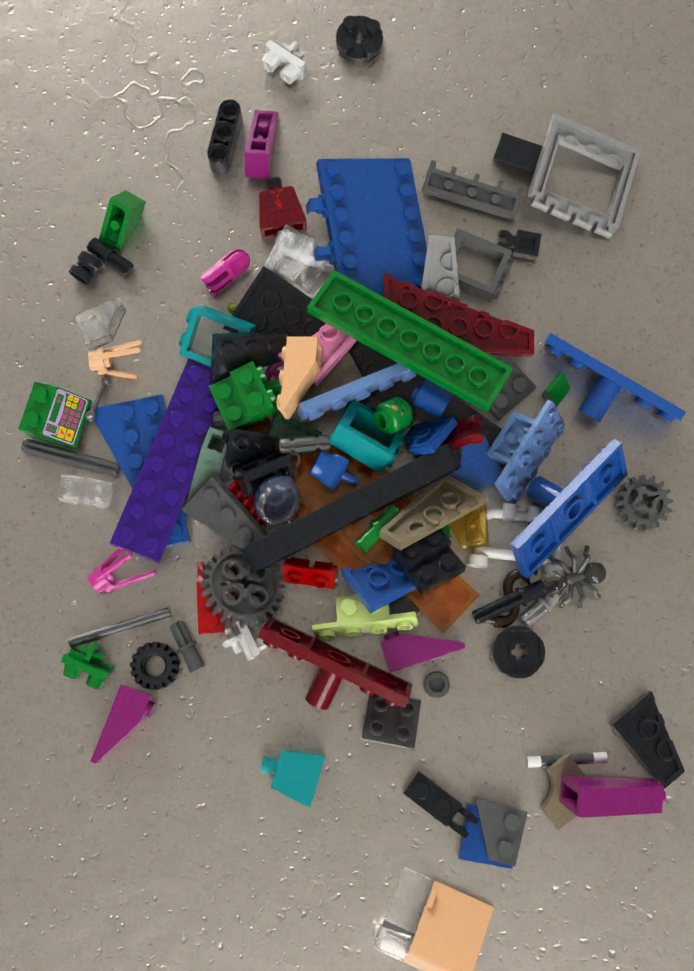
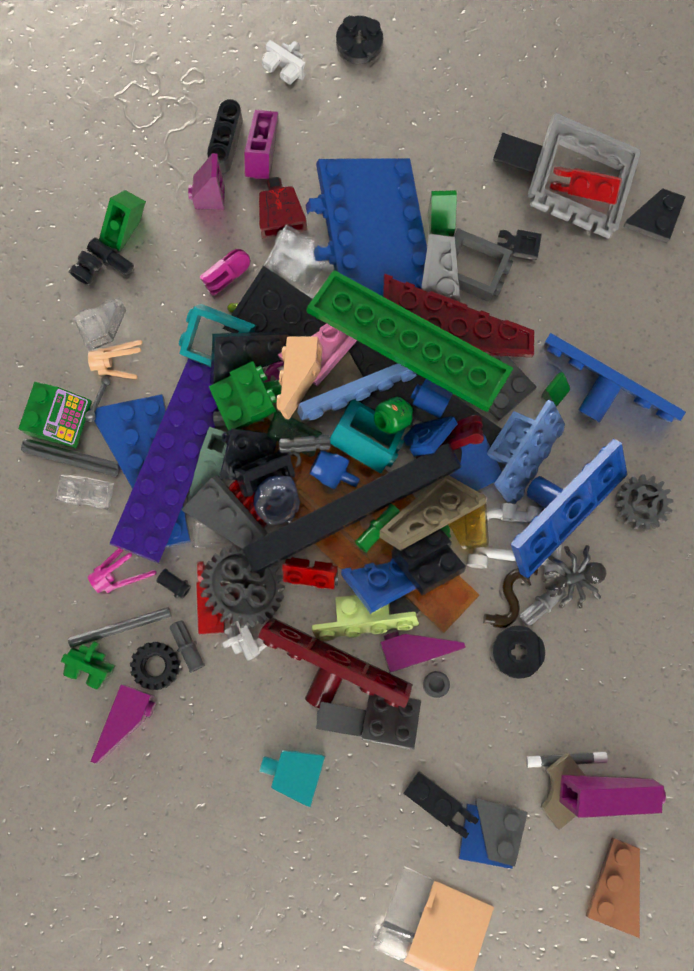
dark grey hinge [421,160,524,221] -> none
black axle [472,579,548,624] -> none
black wing [610,691,685,788] -> none
none -> black pin [156,568,191,599]
none -> magenta slope [188,154,225,210]
none -> dark grey slope [316,702,366,736]
none -> green slope [428,190,457,237]
none -> red hinge [550,167,622,205]
none -> nougat wing [586,838,640,938]
none -> black wing [623,188,686,243]

